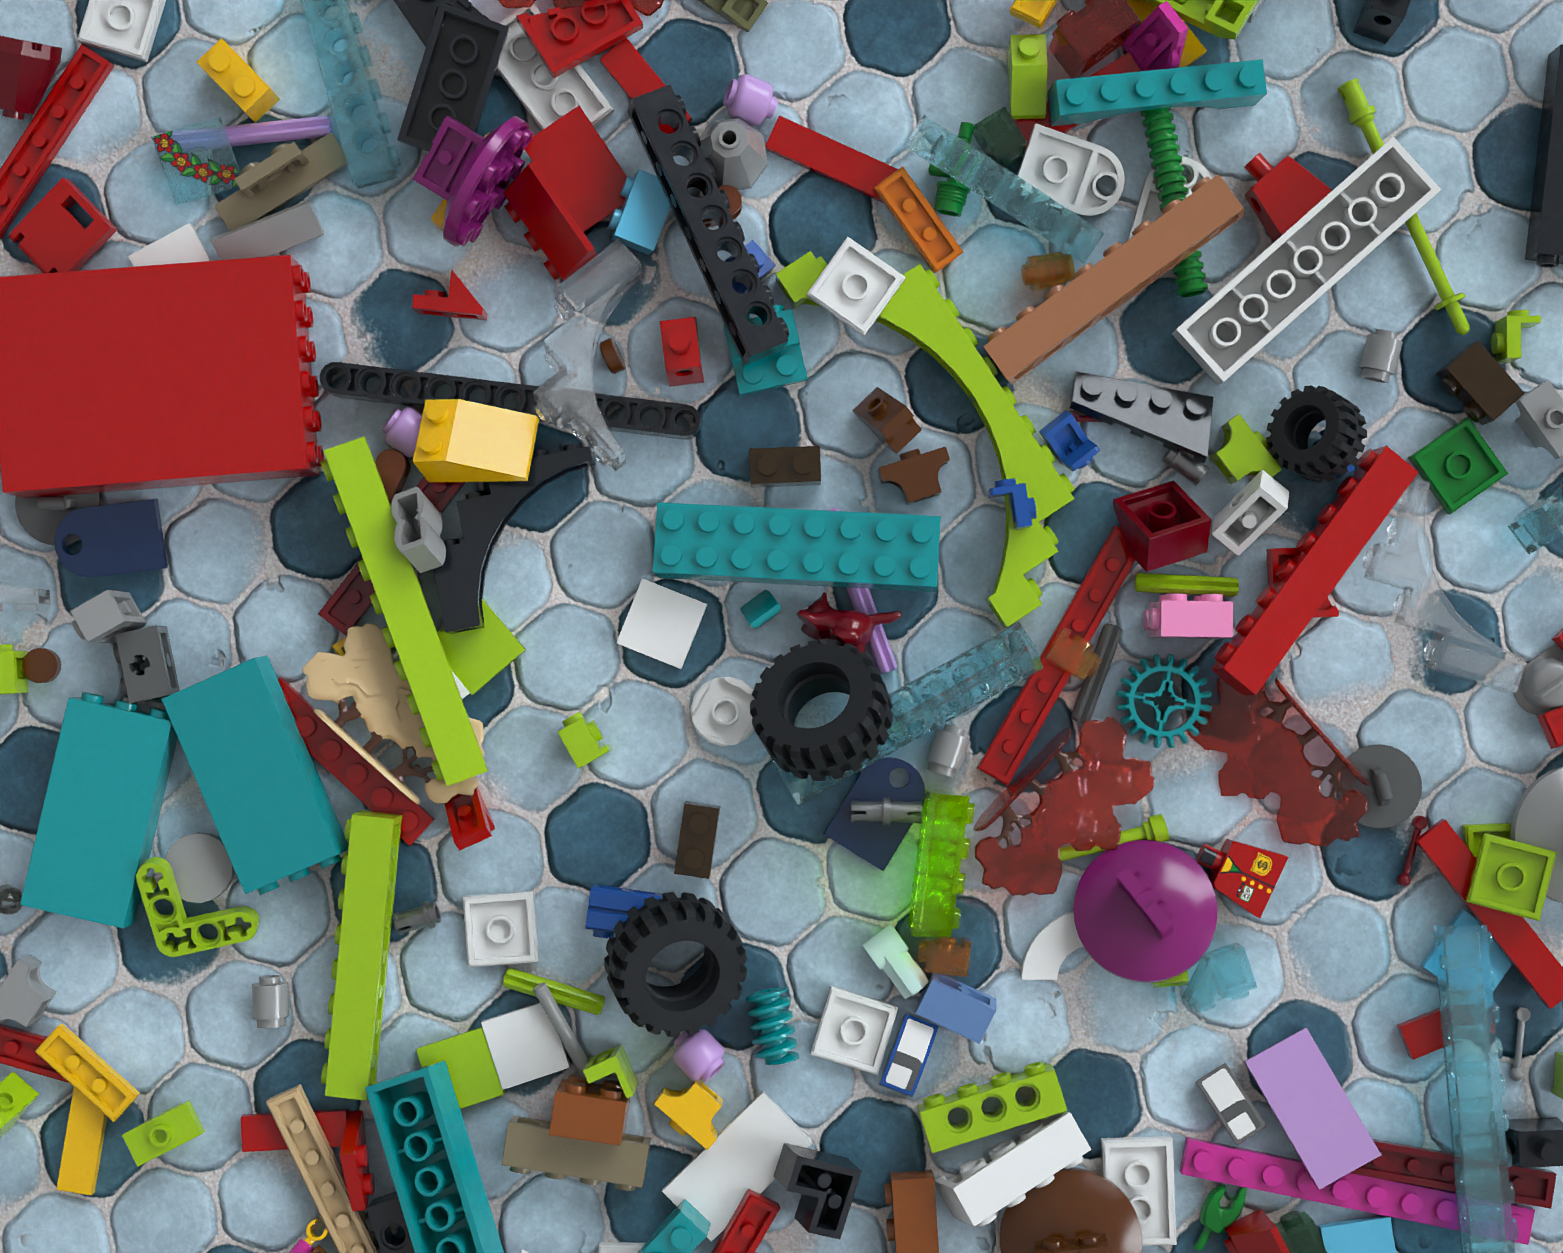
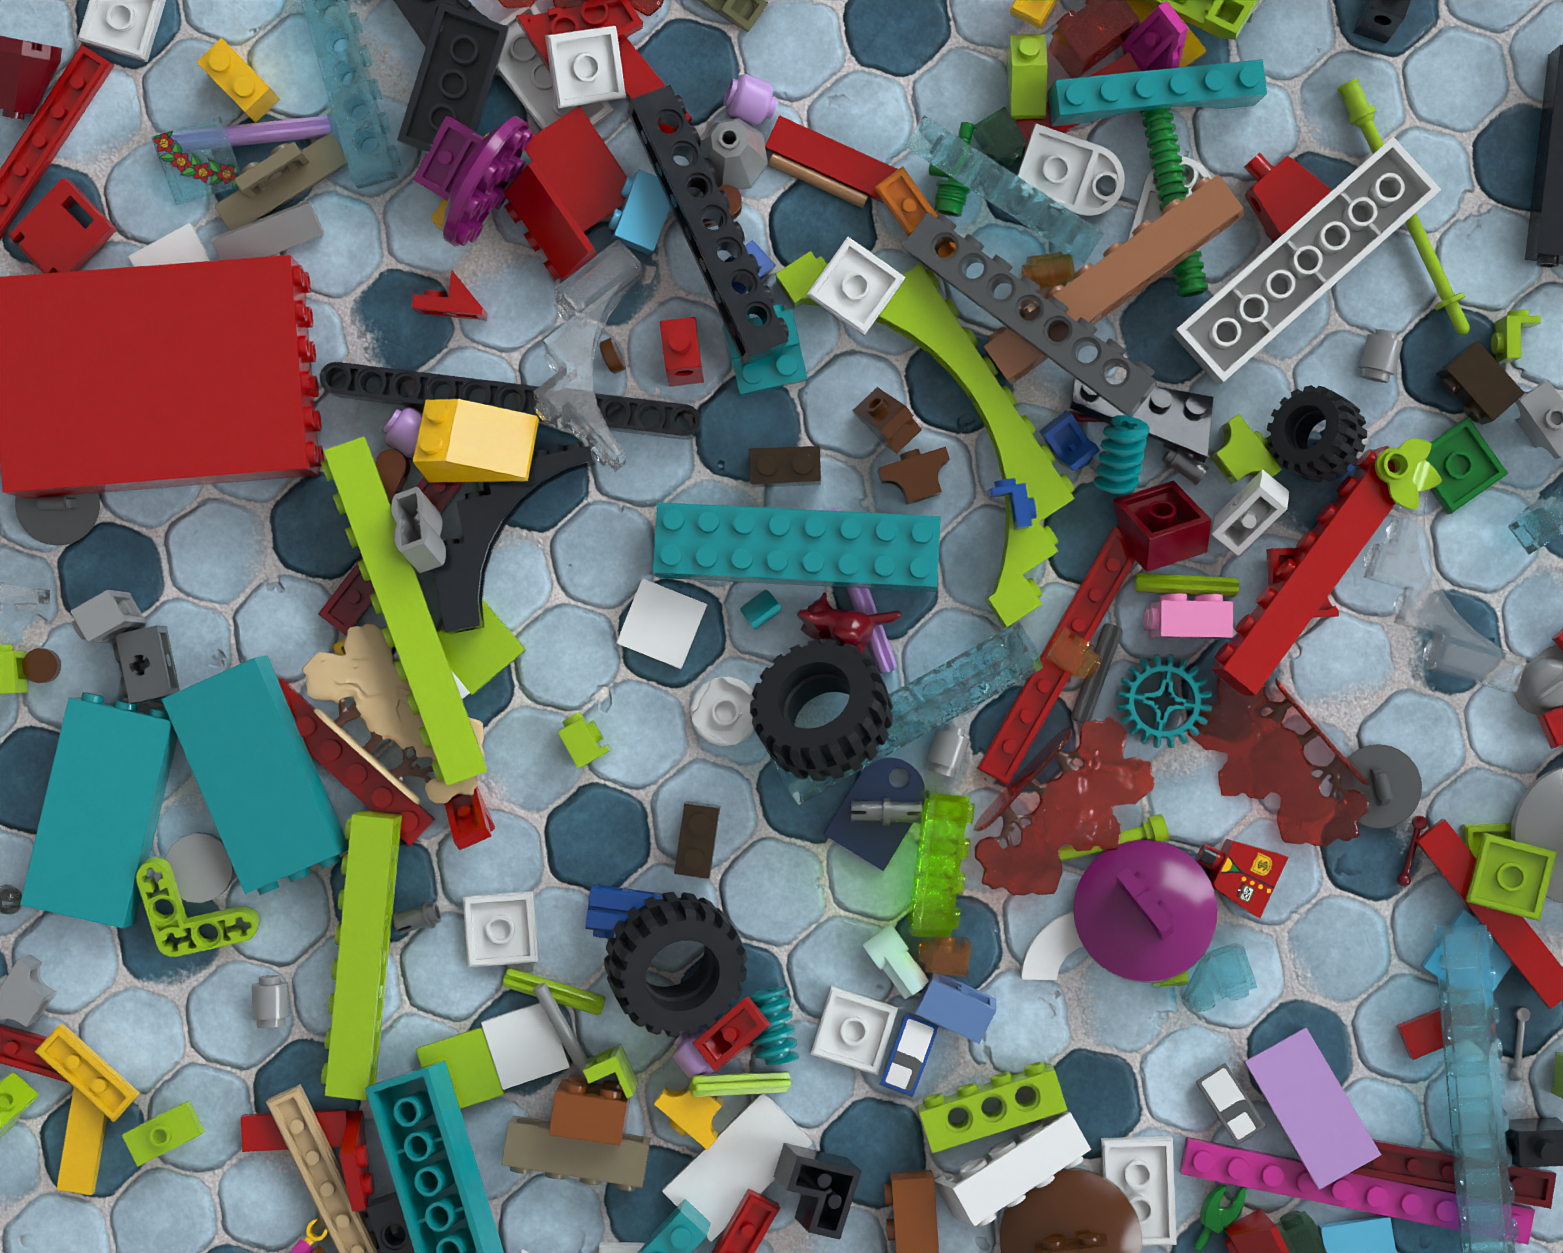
dark blue tile [54,498,168,577] -> none
none -> white tile [545,26,626,108]
none -> lime axle [689,1071,791,1097]
none -> red slope [693,997,771,1071]
none -> medium nougat bar [768,153,868,208]
none -> dark grey brick [902,212,1157,419]
none -> teal piece [1093,415,1150,494]
none -> lime plate [1375,438,1442,510]

